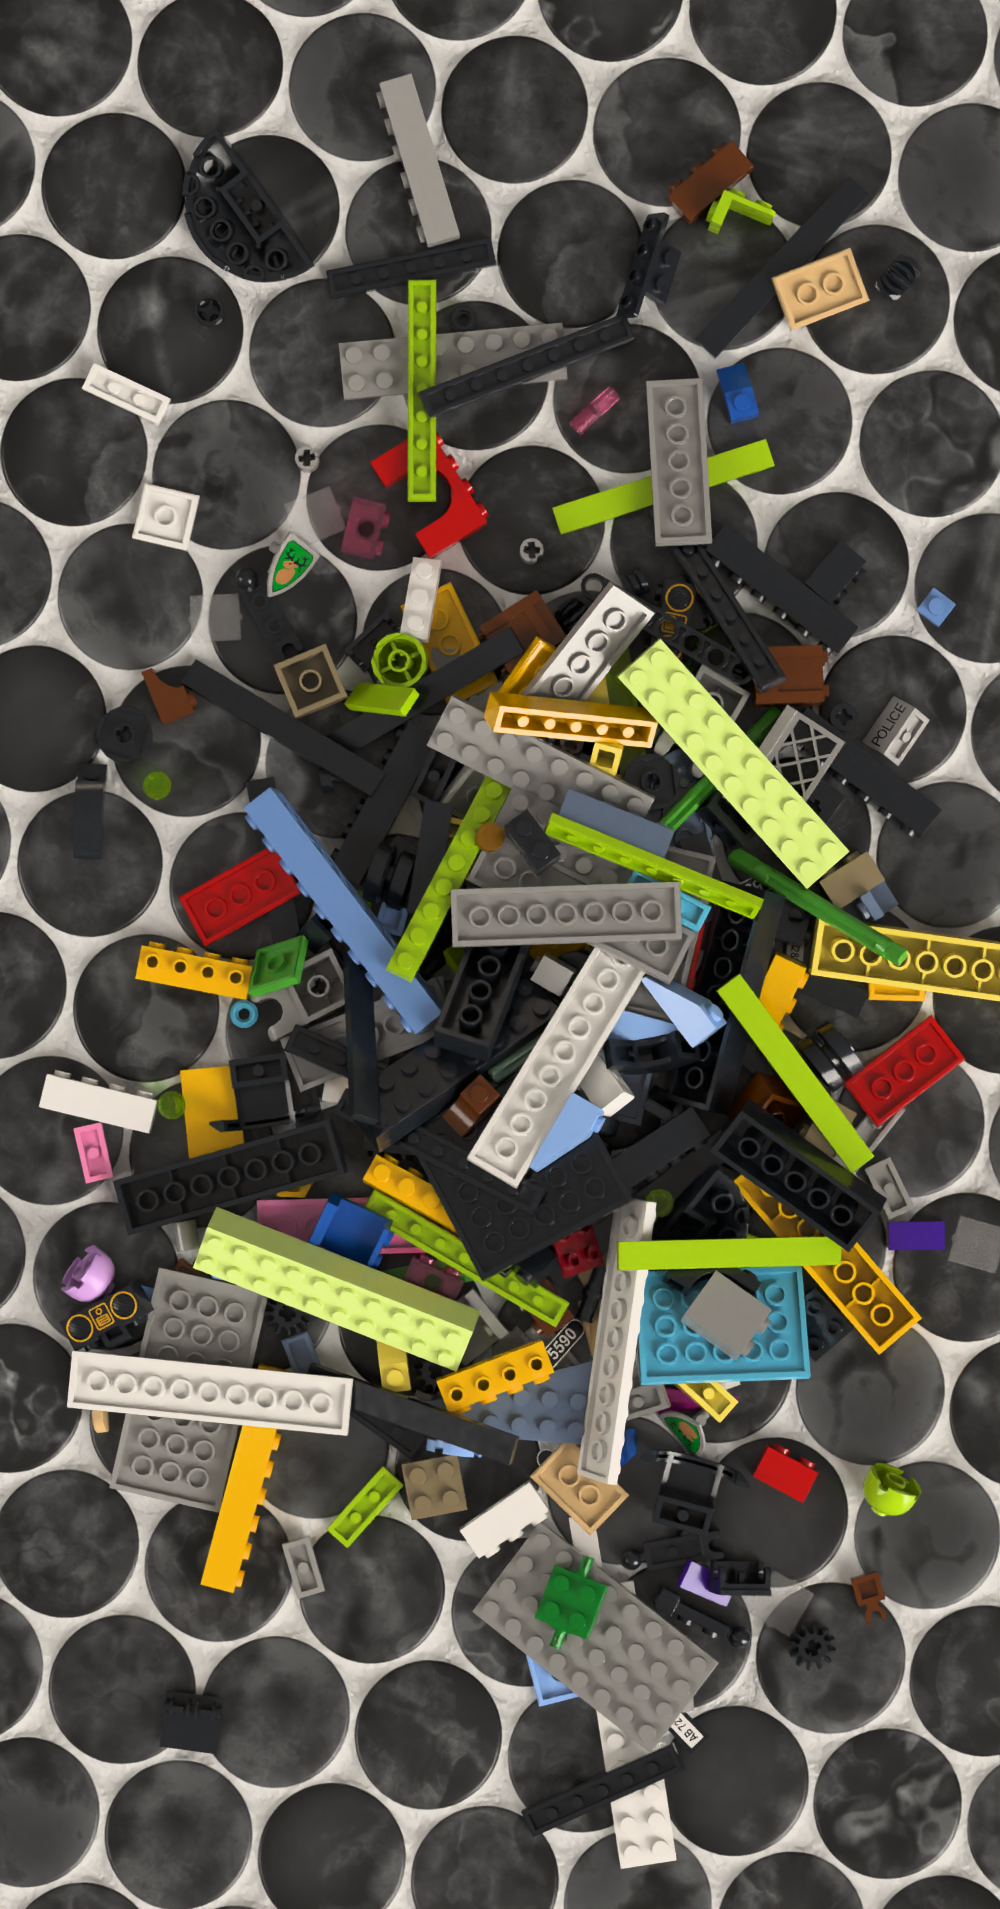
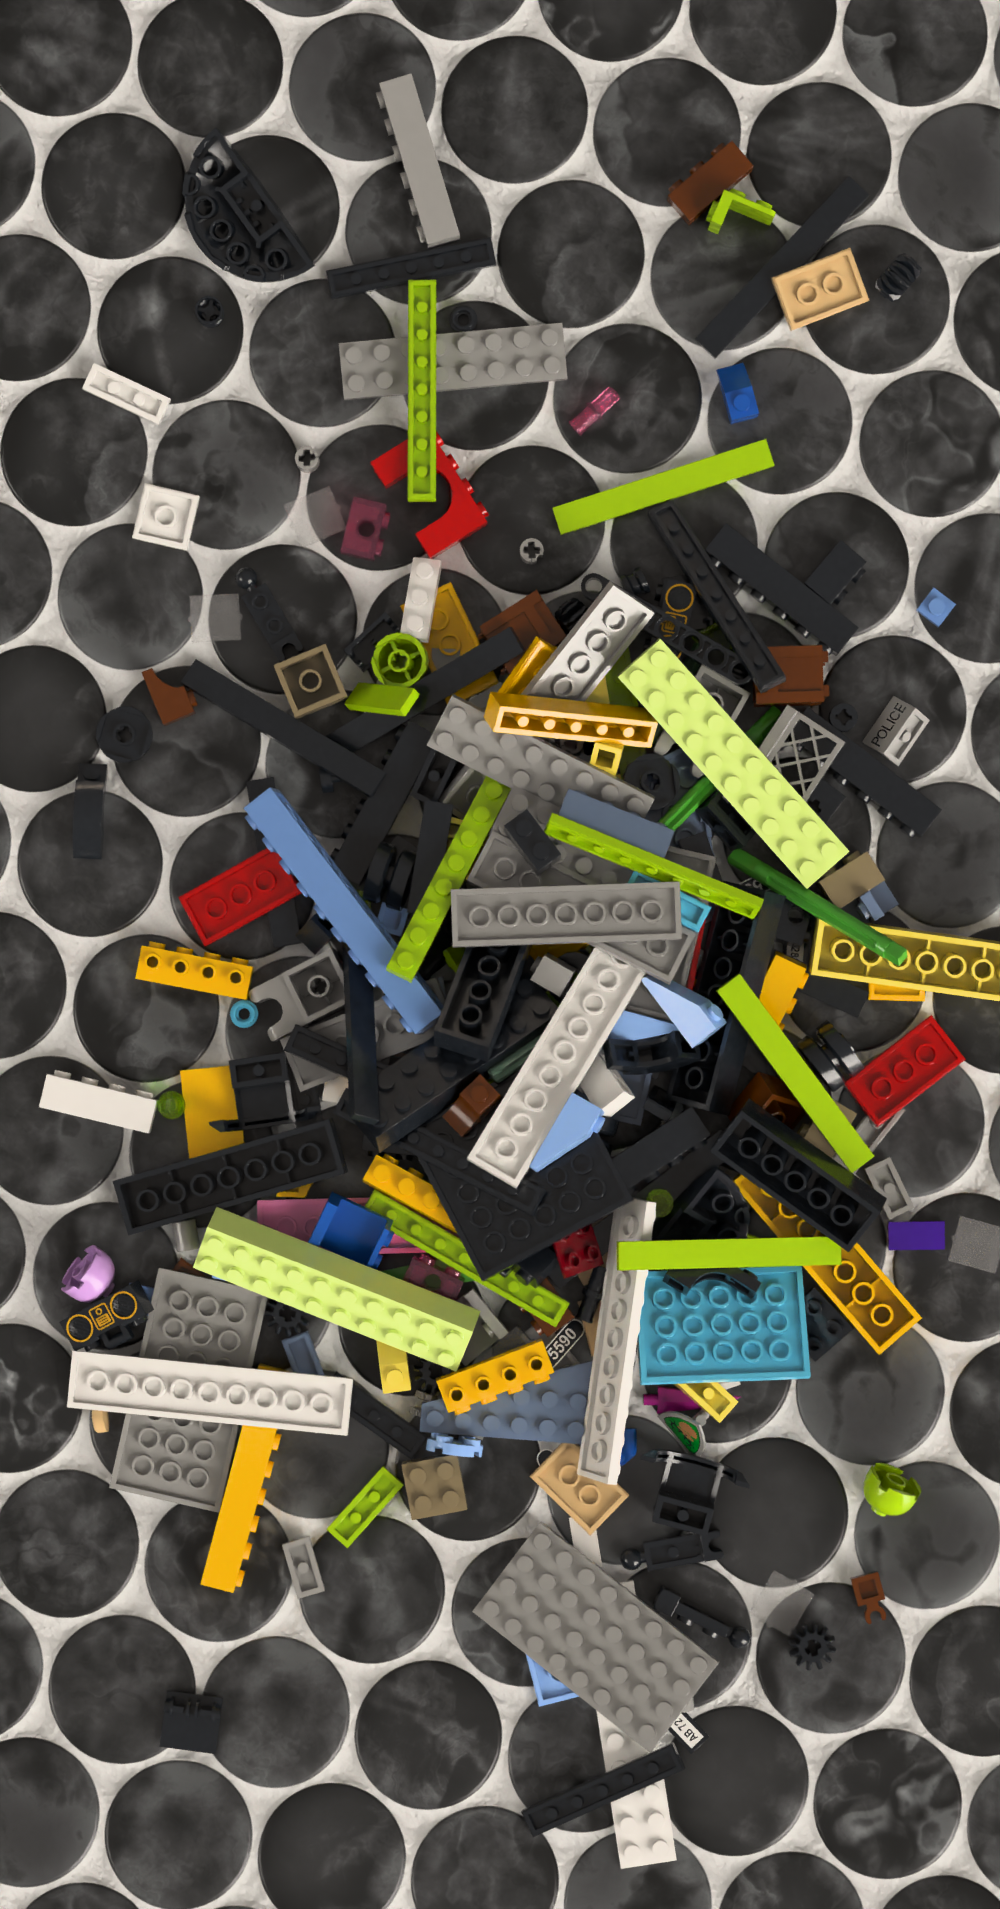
bright pink plate [74,1122,114,1183] -> none
clear neon green plate [143,772,171,800] -> none
bright green tile [248,935,309,998] -> none
shield [267,531,320,597] -> none
black tile [308,1362,519,1465] -> none
black tile [418,316,636,420] -> none
white brick [460,1480,549,1558] -> none
pearl gold tile [475,823,505,853] -> none
green plate [535,1555,608,1650] -> none
black bracket [616,212,682,319] -> none
light grey hinge [626,1384,671,1421] -> none
light grey plate [646,378,712,547] -> none
tile [676,1559,731,1607] -> none
light grey brick [681,1270,772,1361] -> none
black hinge [708,1561,772,1596] -> none
red brick [752,1443,819,1503] -> none

